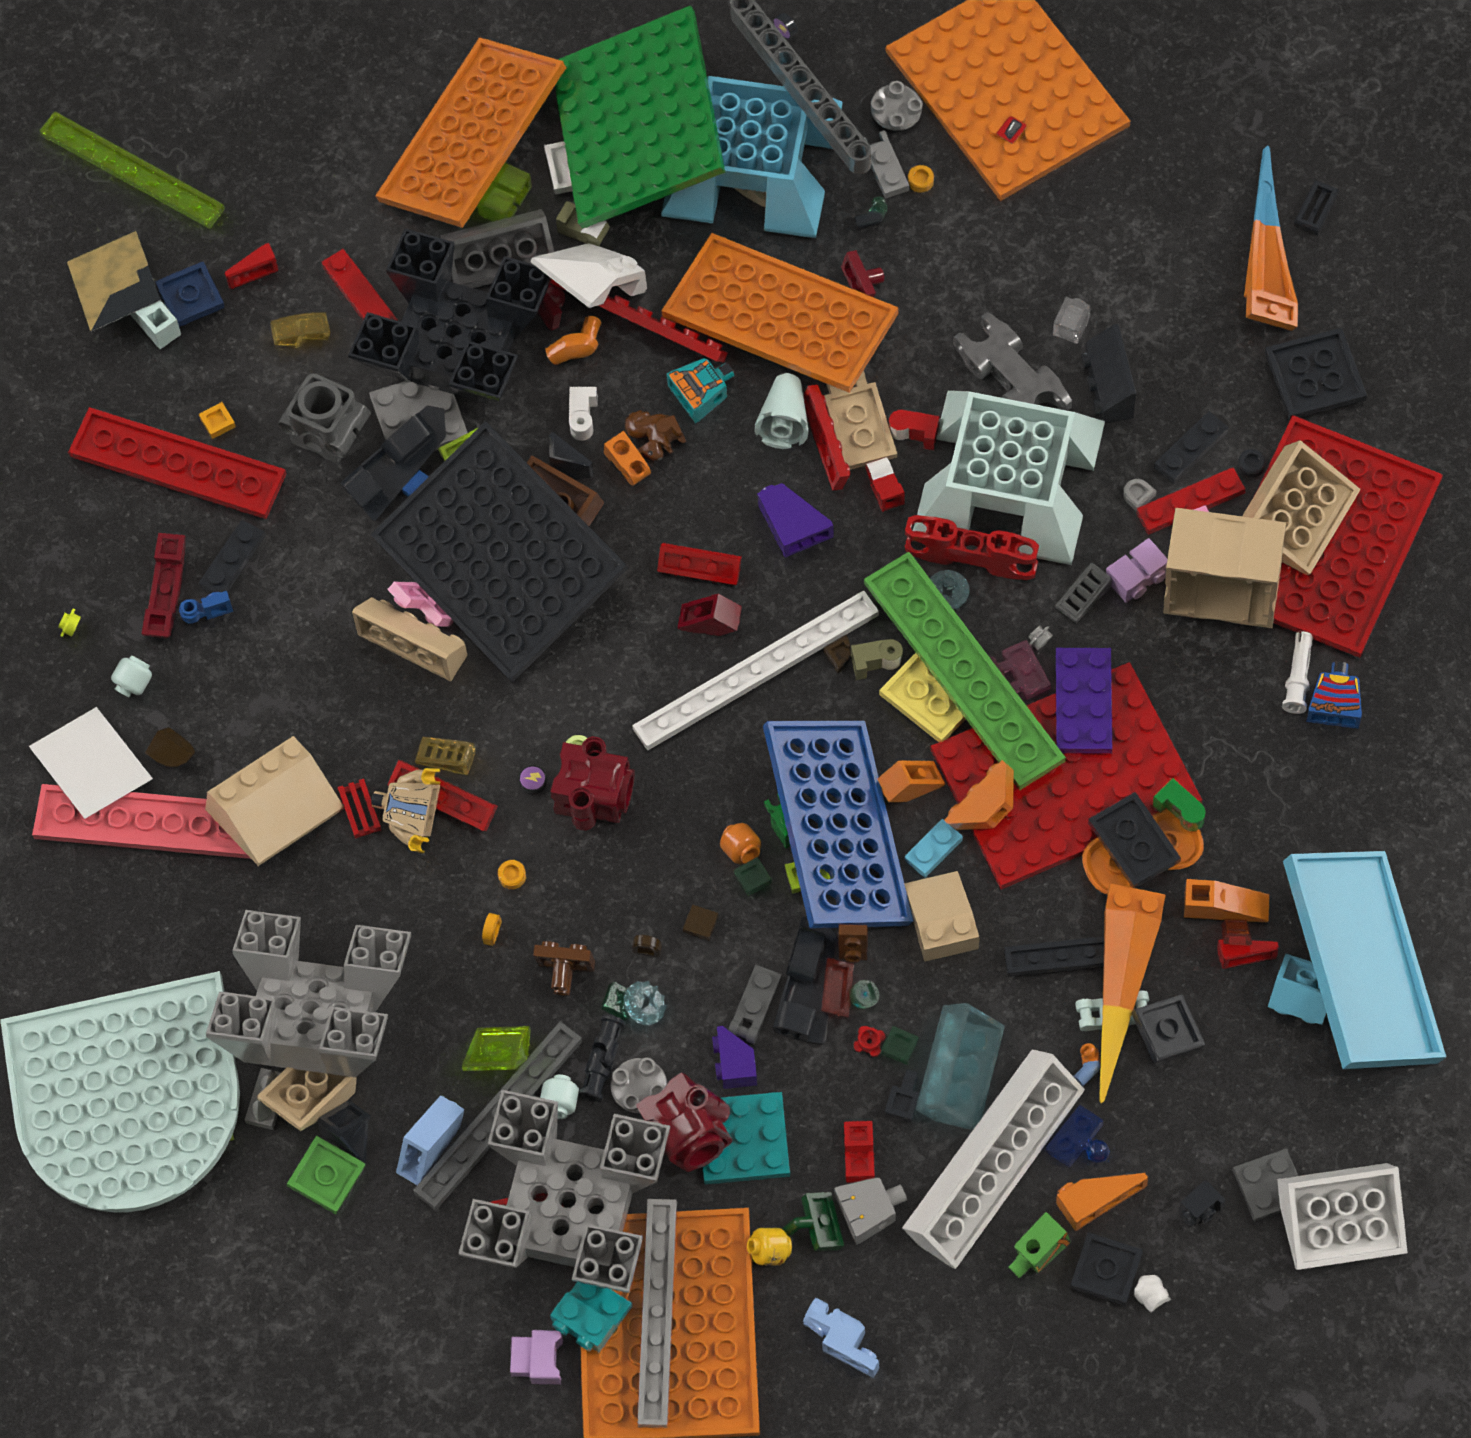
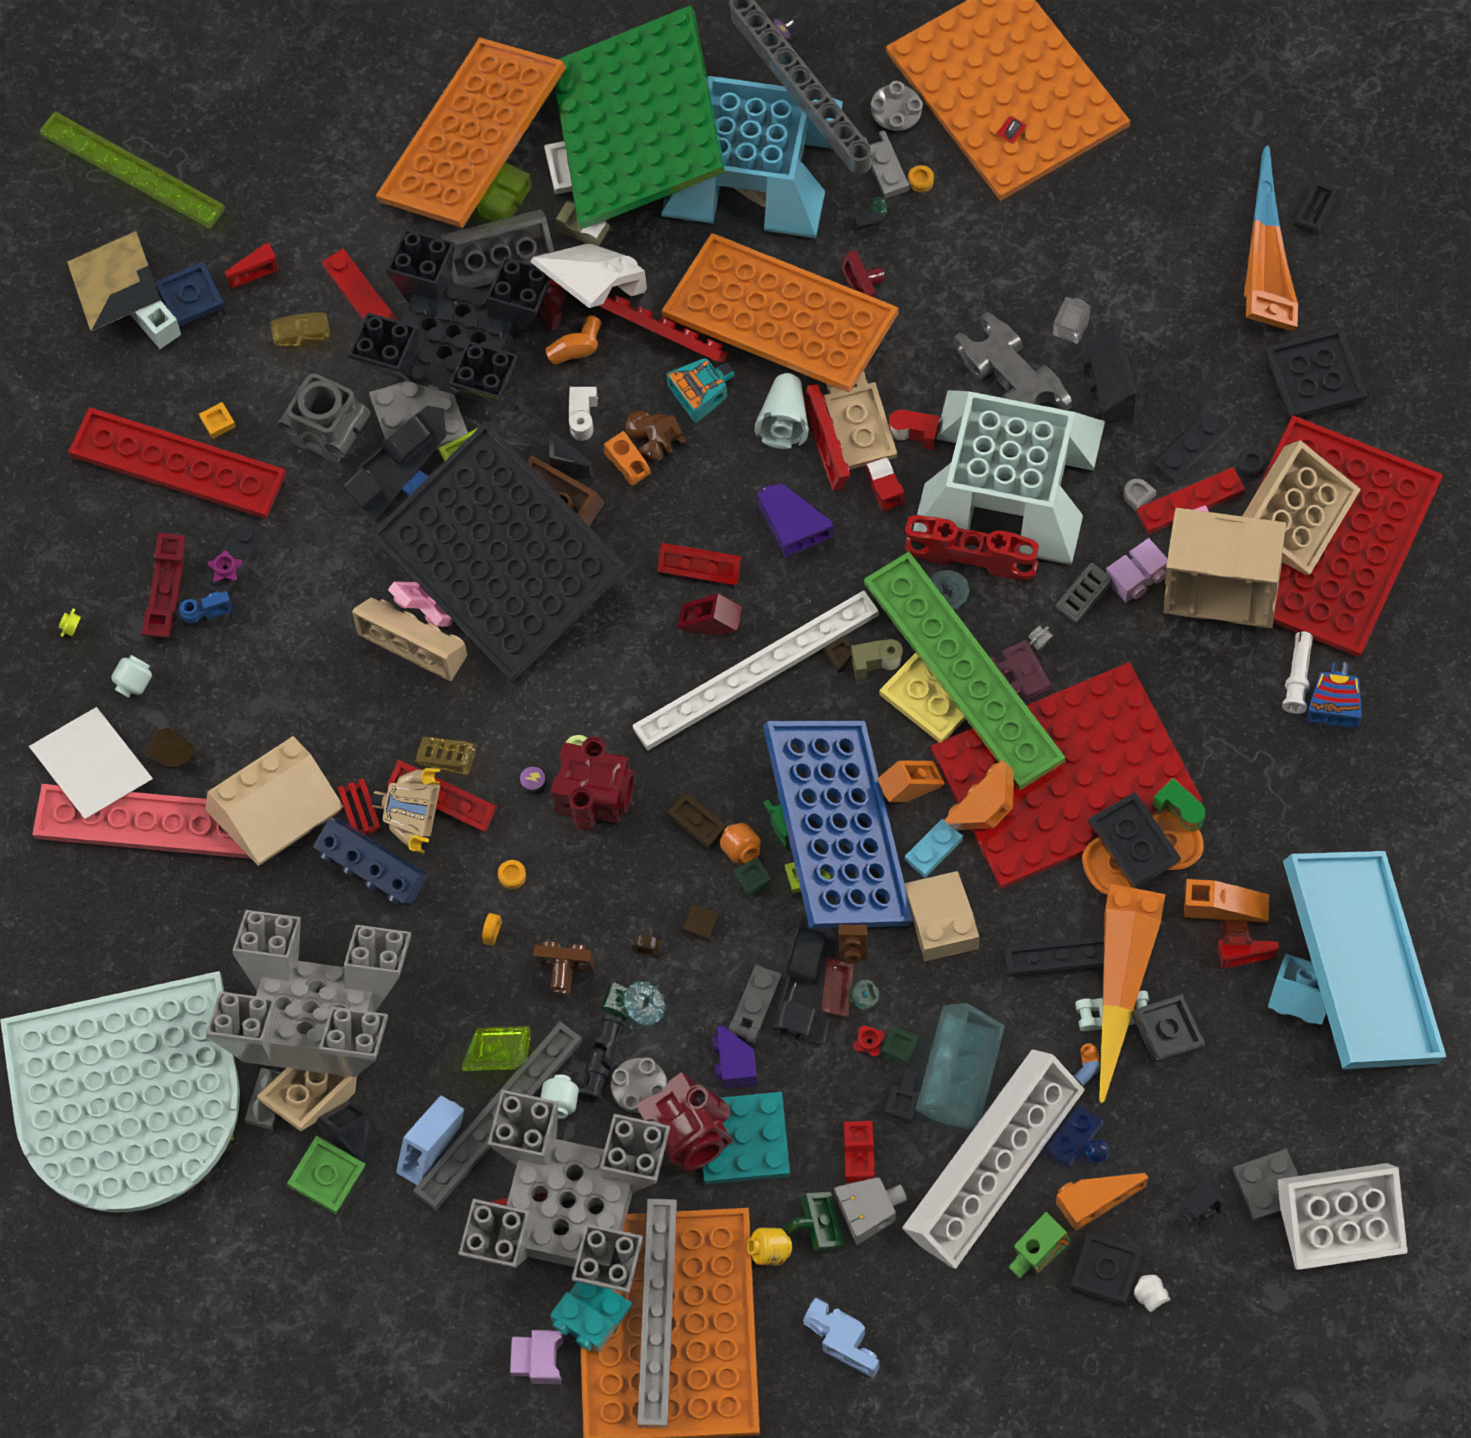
dark purple plate [1056,648,1112,753] -> none
none -> magenta plate [208,550,243,582]
none -> dark blue brick [313,818,429,905]
none -> dark brown plate [667,793,727,849]

